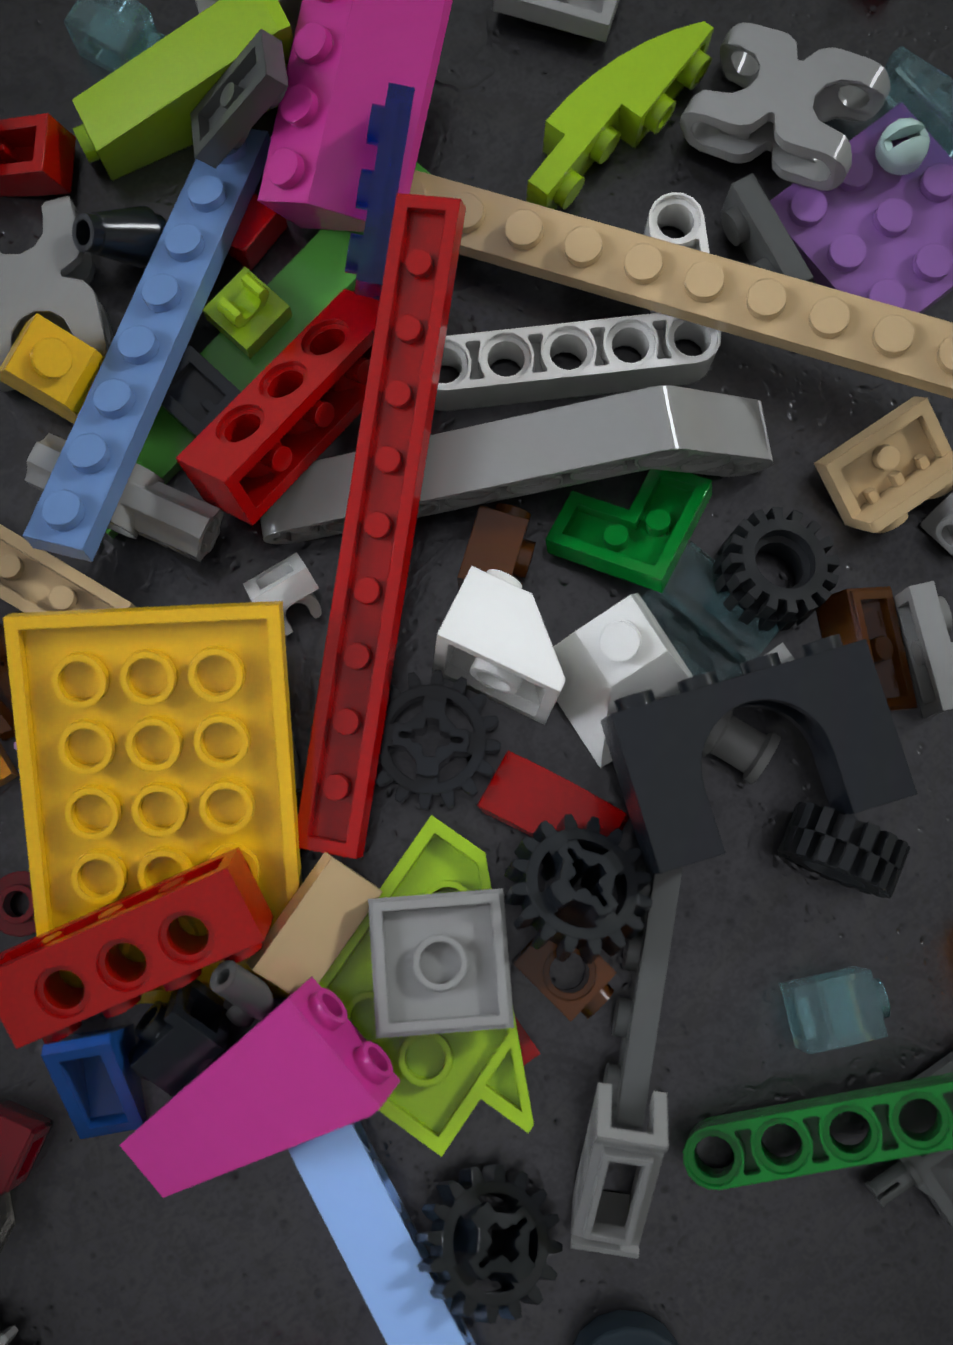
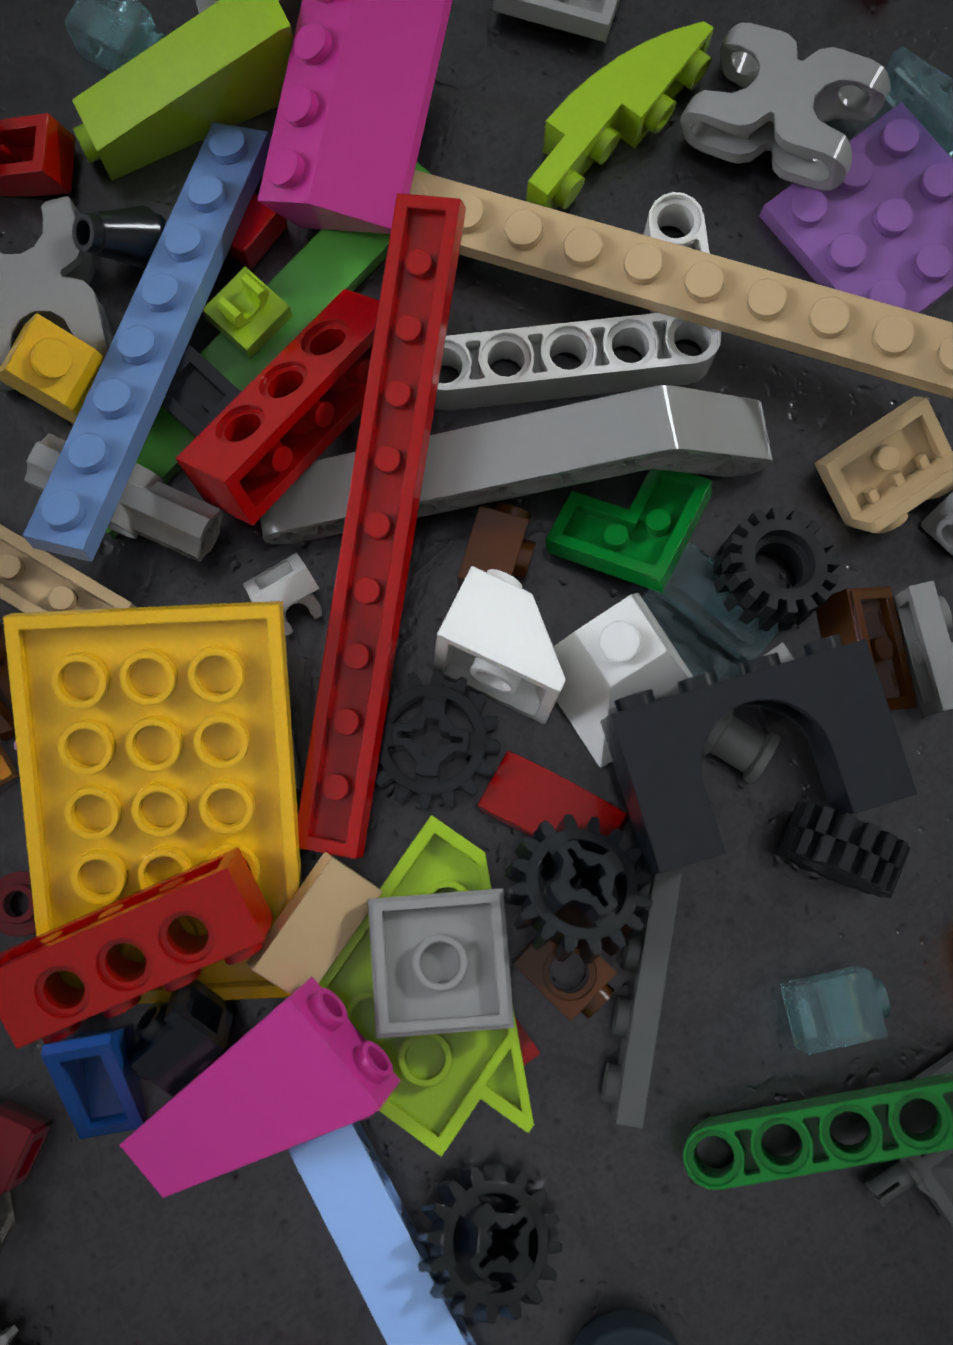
dark grey plate [190,29,288,168] -> none
dark grey arm [210,960,274,1027] -> none
clear blue plate [345,82,415,299] -> none
light grey window [570,1082,668,1259] -> none
dark grey plate [721,173,813,282] -> none
light aqua hinge [875,118,930,175] -> none

